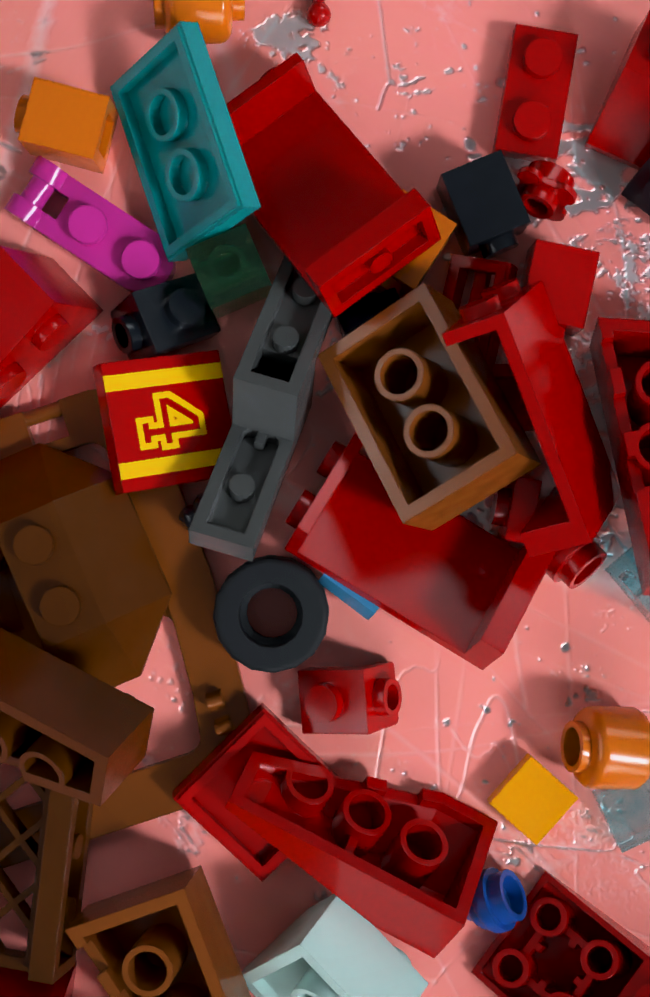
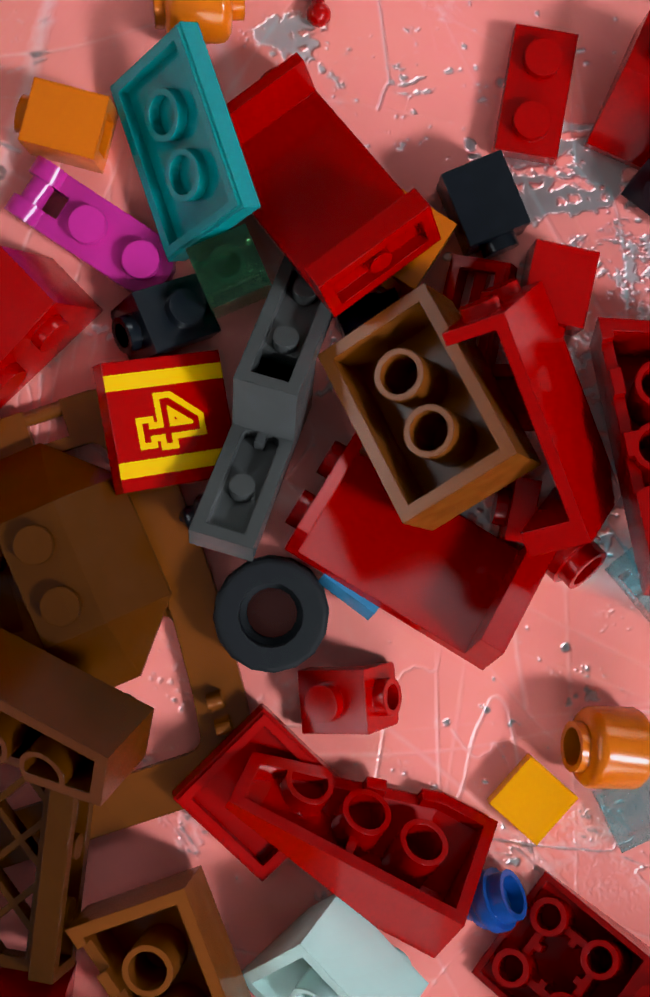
red plate [516,160,577,221] -> none

